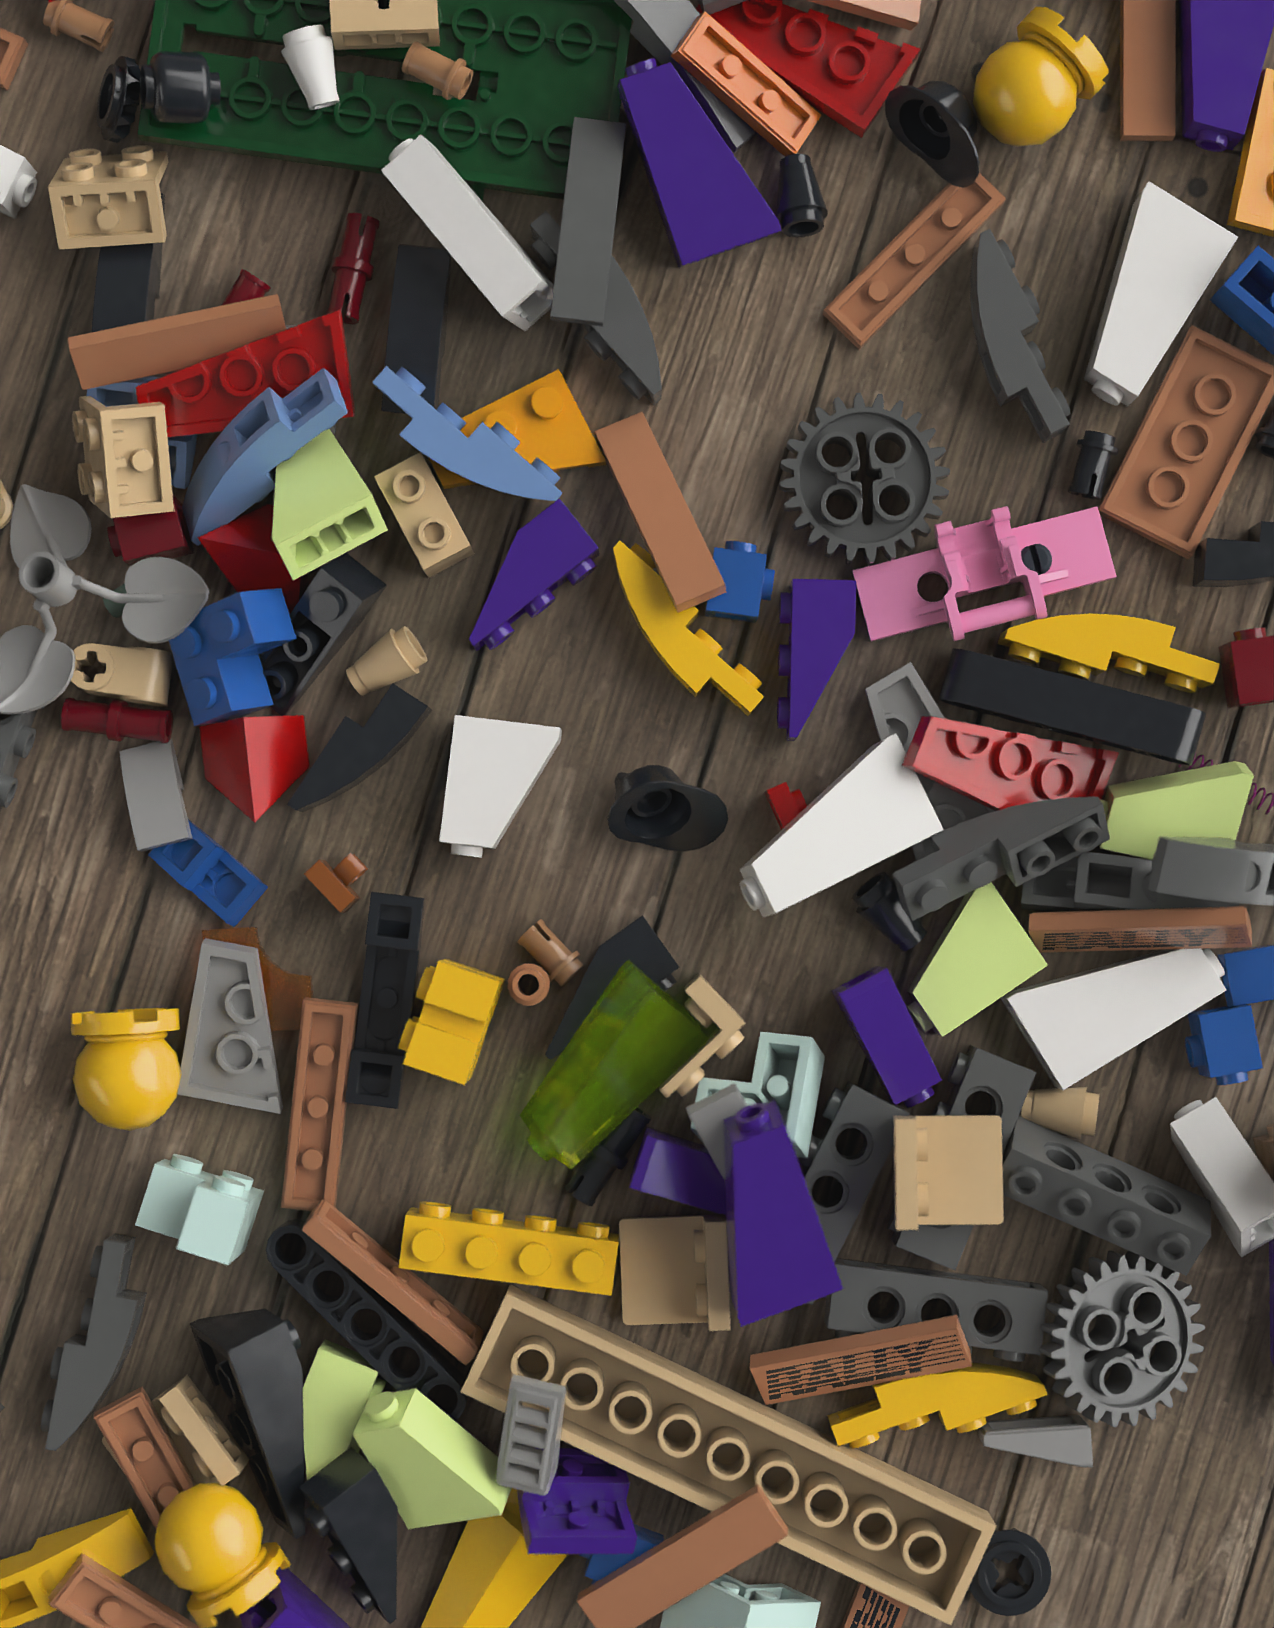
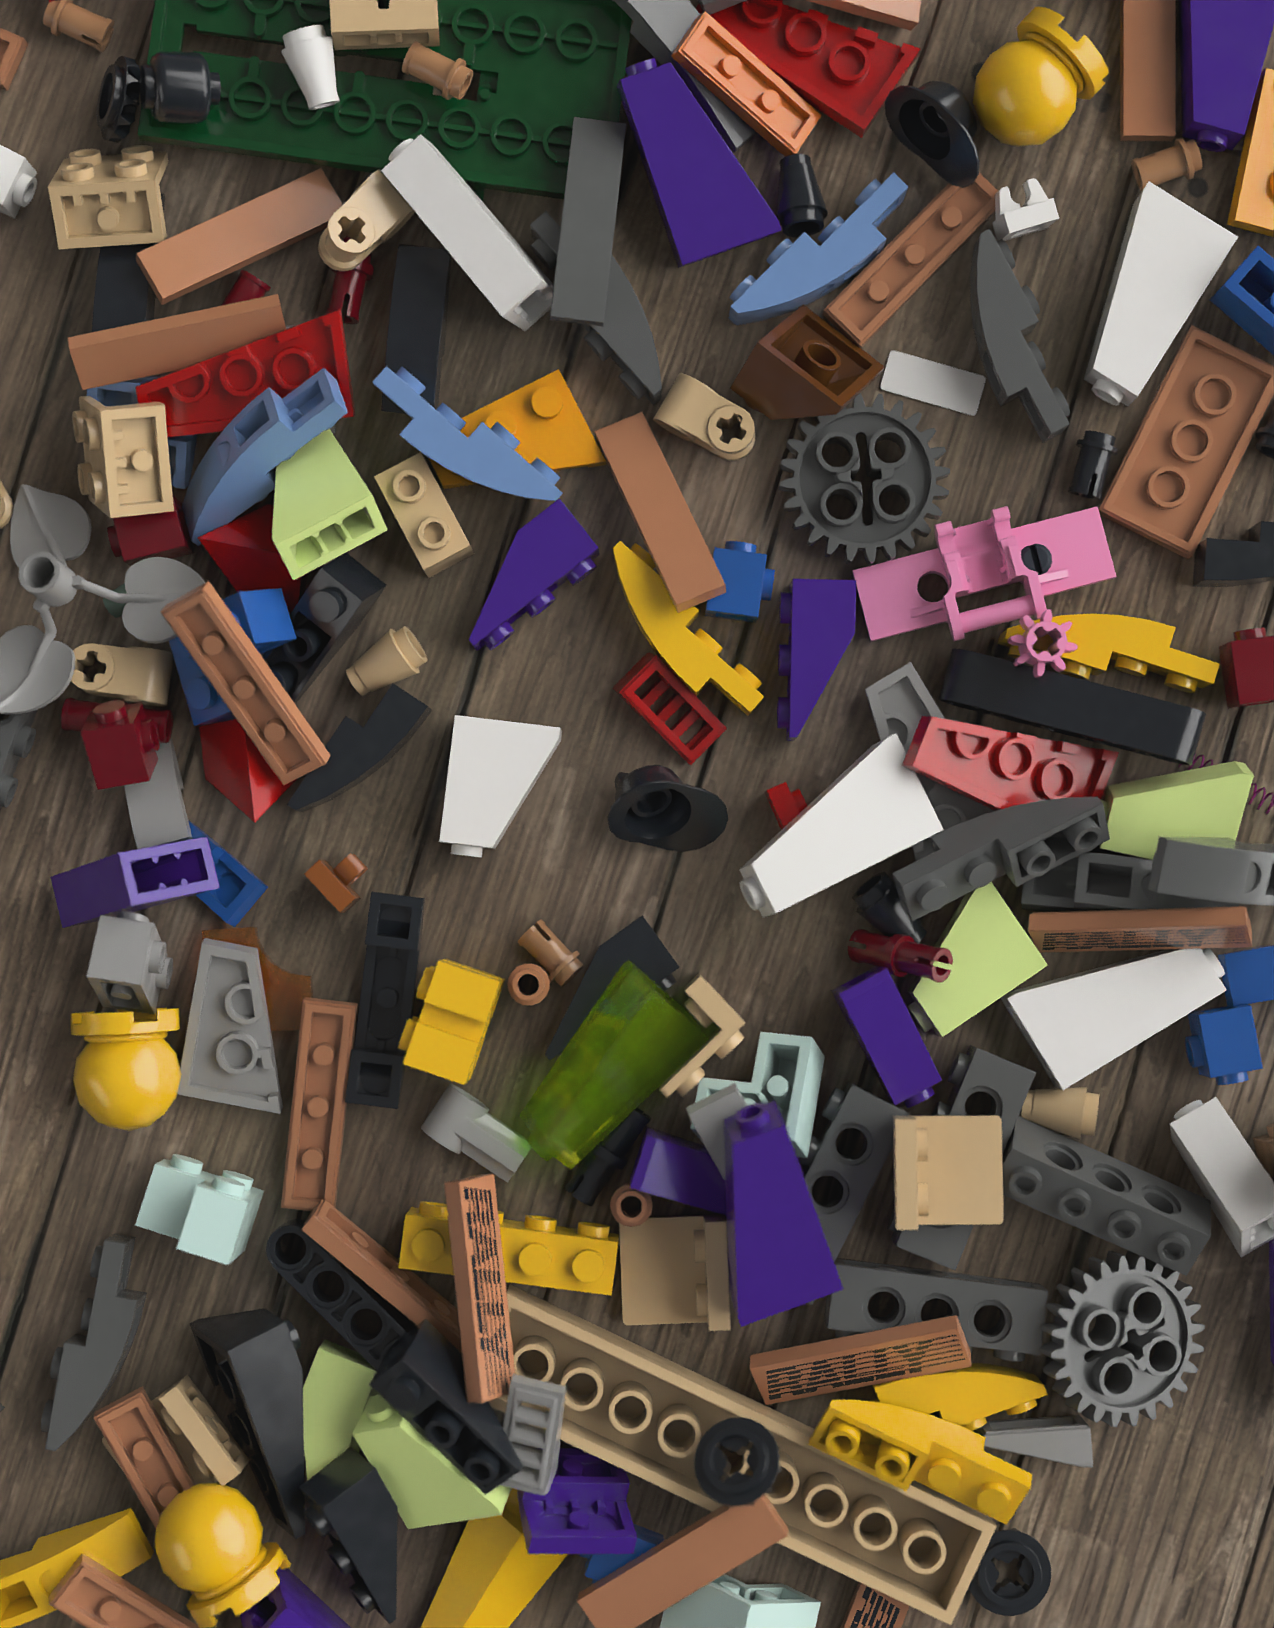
none -> dark purple slope [50,837,220,928]
none -> dark red brick [81,700,160,790]
none -> light grey brick [87,911,173,1014]
none -> nougat tile [136,168,343,305]
none -> nougat tile [161,581,331,785]
none -> tan piece [318,170,415,271]
none -> black slope [369,1319,523,1495]
none -> light grey piece [421,1083,533,1183]
none -> nougat tile [445,1174,515,1403]
none -> nougat pin [610,1183,653,1227]
none -> red slope [613,652,727,766]
none -> tan piece [653,373,755,461]
none -> black gear [694,1417,782,1508]
none -> medium blue slope [729,172,908,325]
none -> reddish brown slope [730,305,885,420]
none -> yellow slope [808,1400,1032,1525]
none -> dark red pin [847,929,953,983]
none -> white sticker [880,350,986,416]
none -> white tile [992,178,1059,241]
none -> bright pink gear [1008,609,1078,678]
none -> medium nougat pin [1131,138,1203,191]

